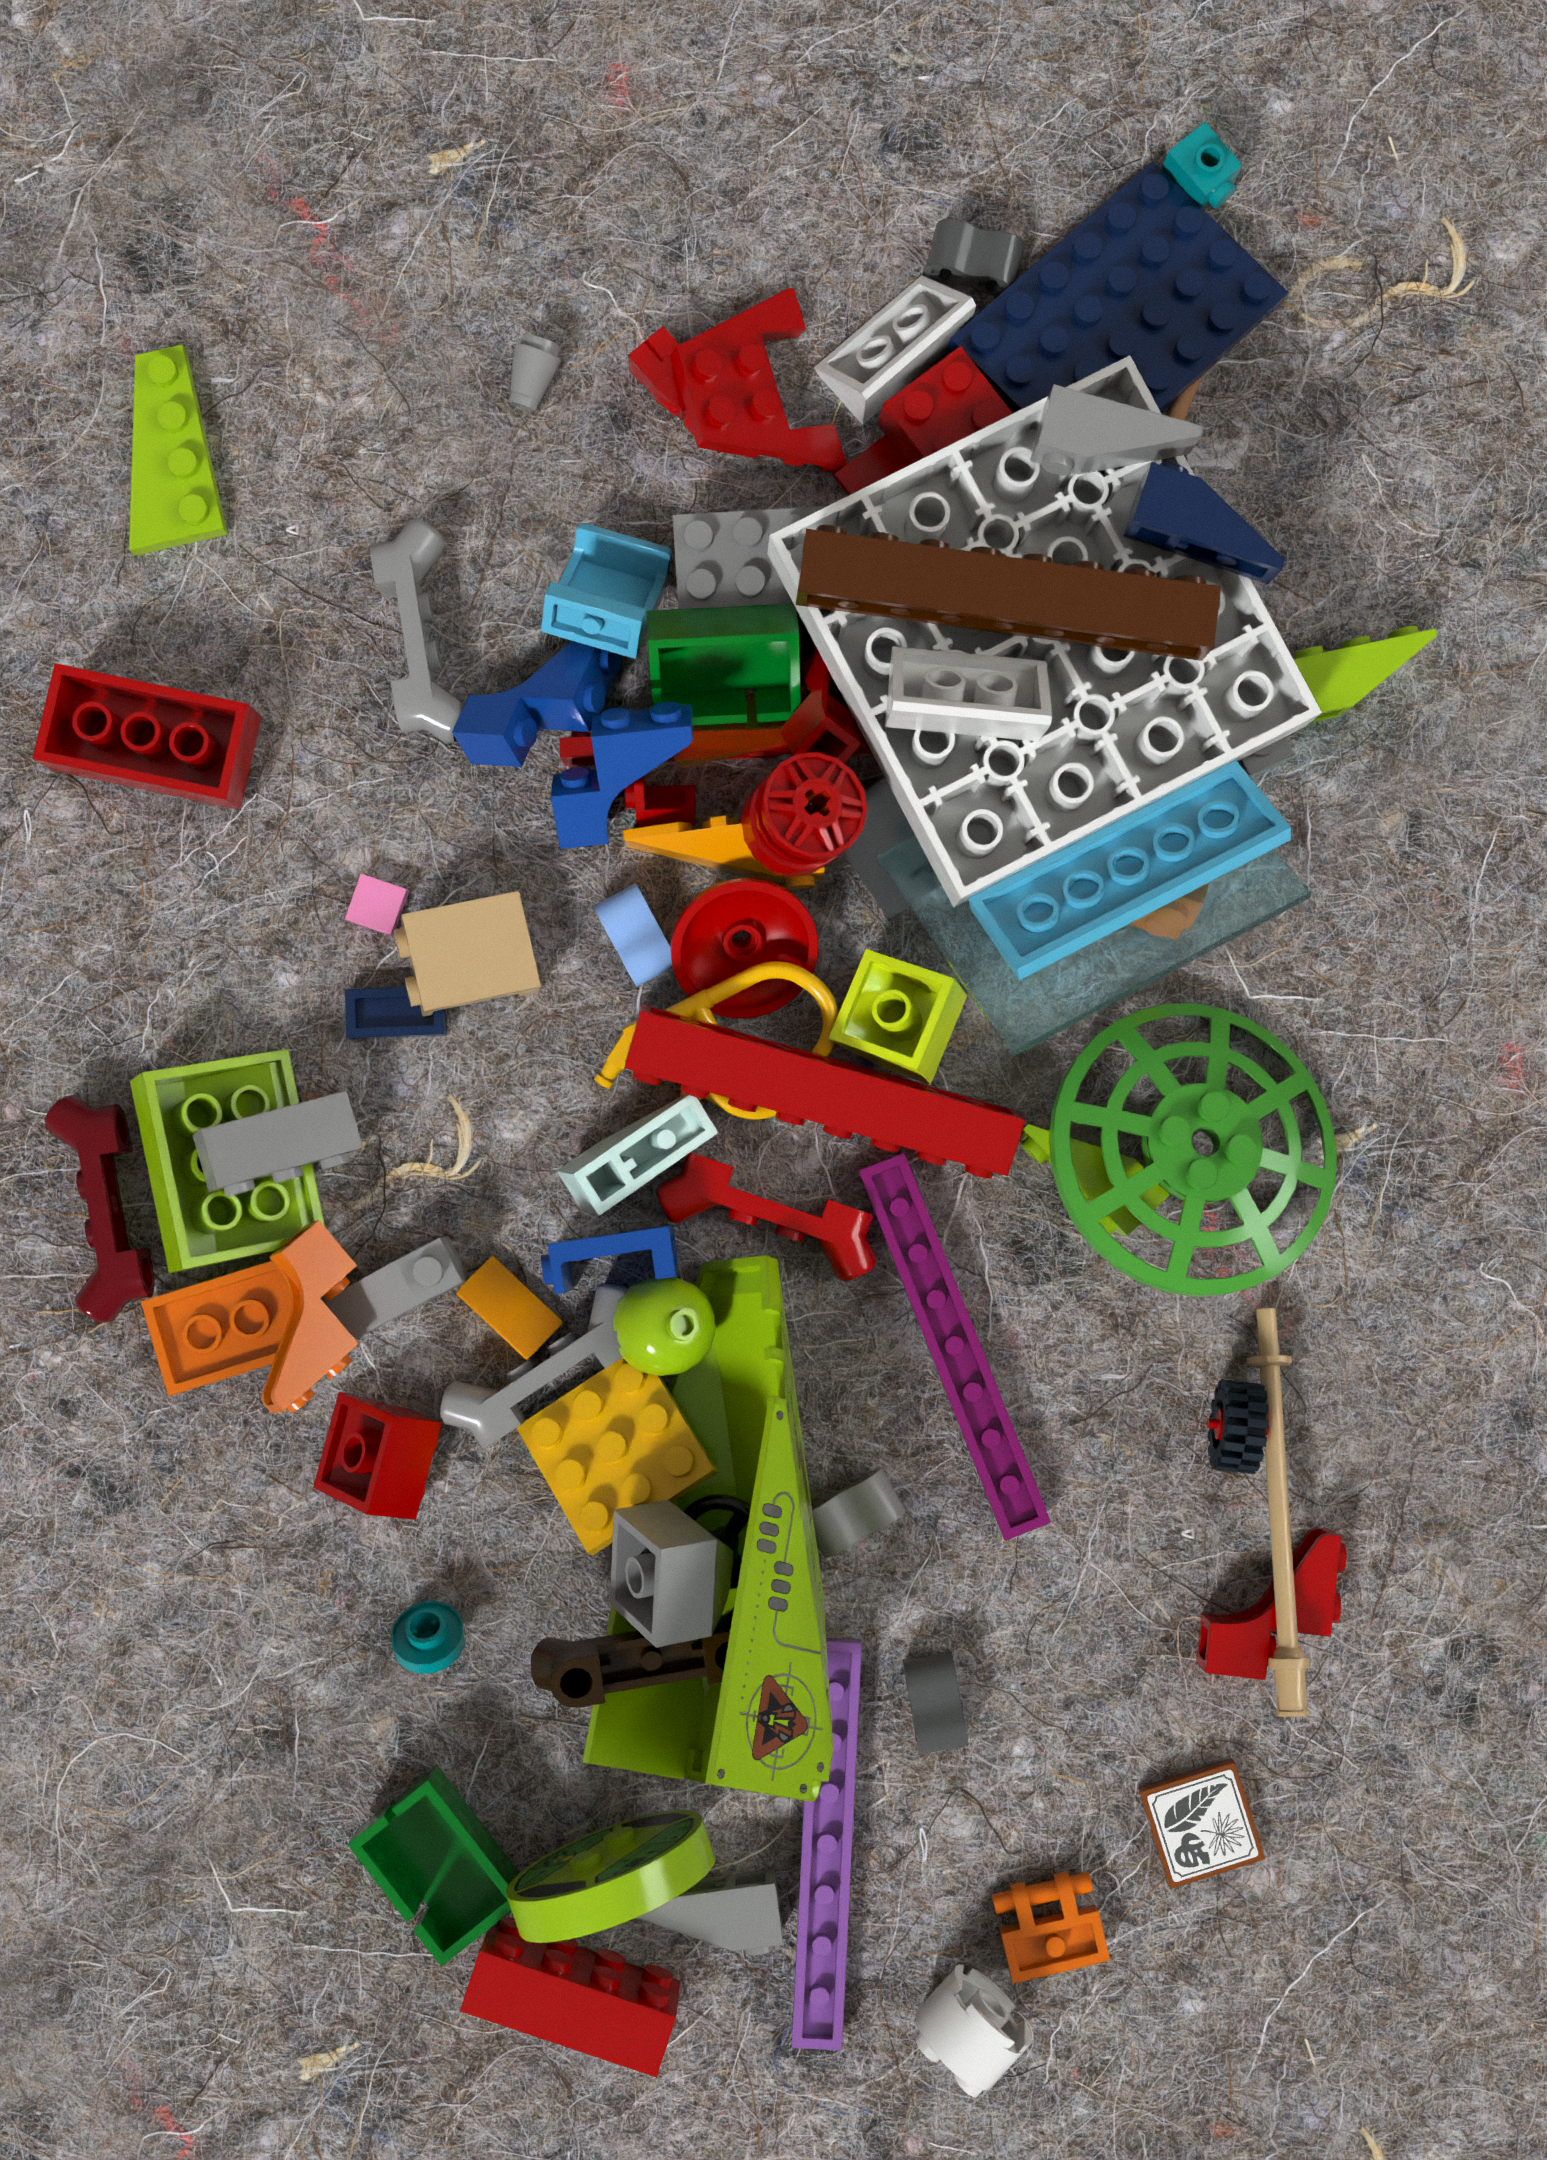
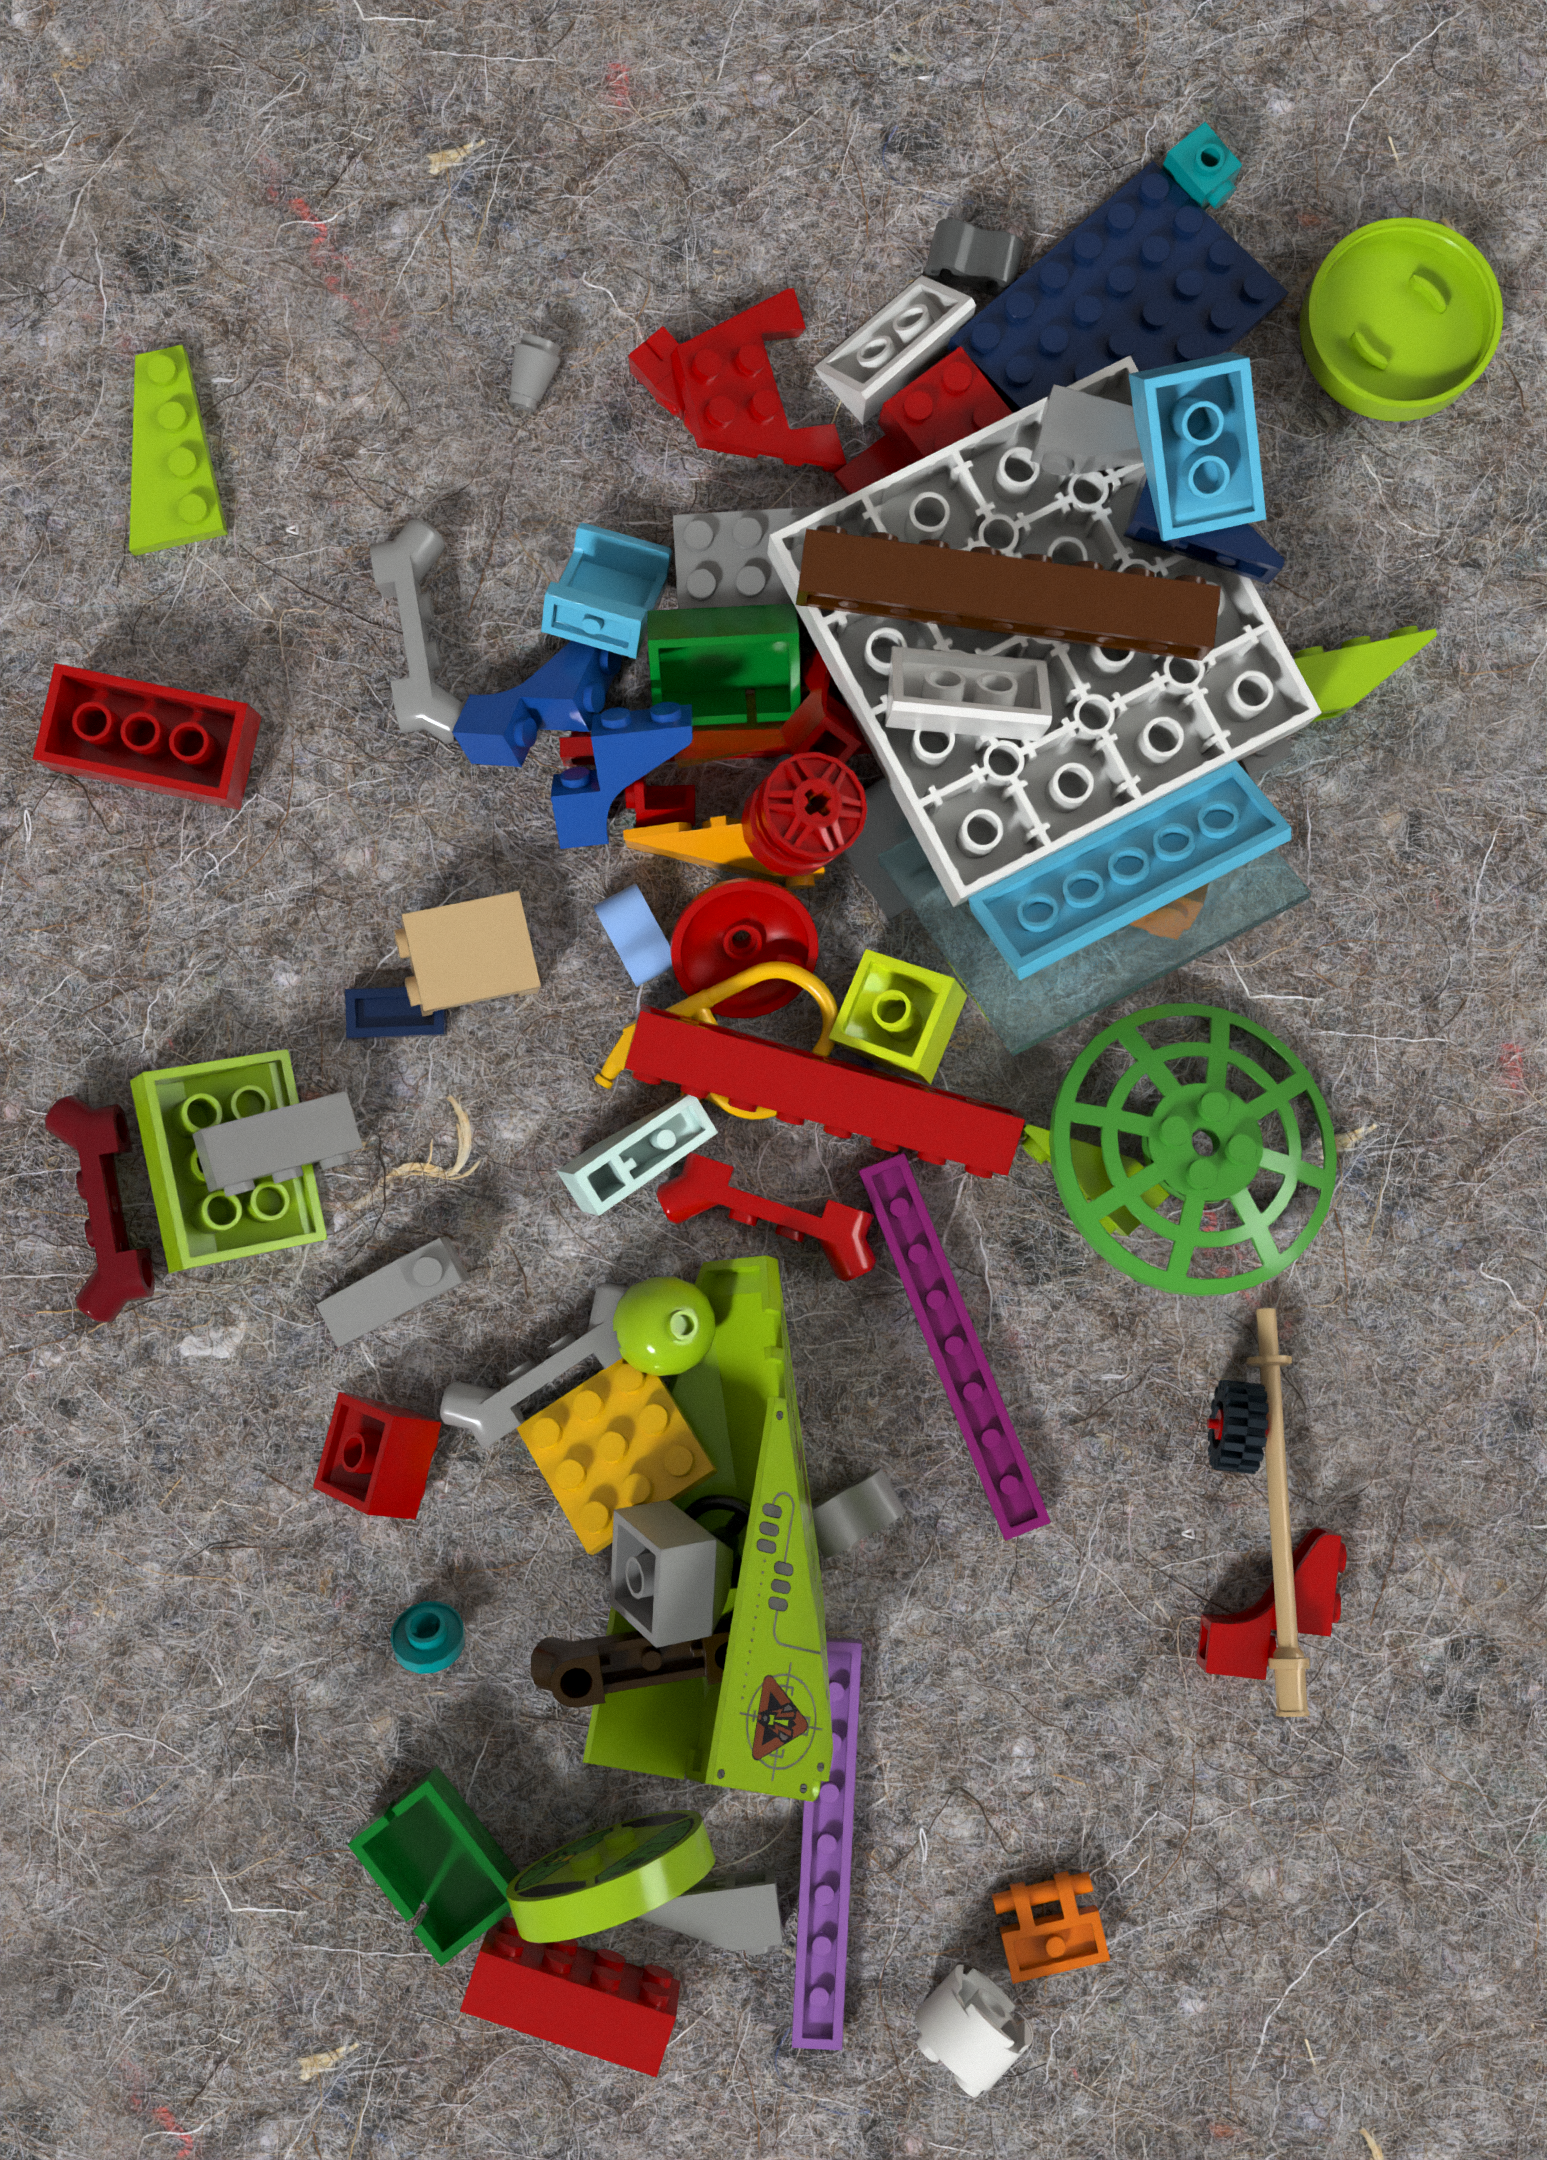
orange plate [140,1261,291,1396] -> none
orange arch [261,1220,359,1413] -> none
bright pink tile [345,874,409,937] -> none
light orange slope [455,1255,564,1360] -> none
blue panel [541,1225,680,1294] -> none
dark grey axle [902,1651,968,1755] -> none
tile [1137,1758,1265,1889] -> none
none -> medium azure slope [1129,352,1266,541]
none -> lime piece [1299,217,1503,422]

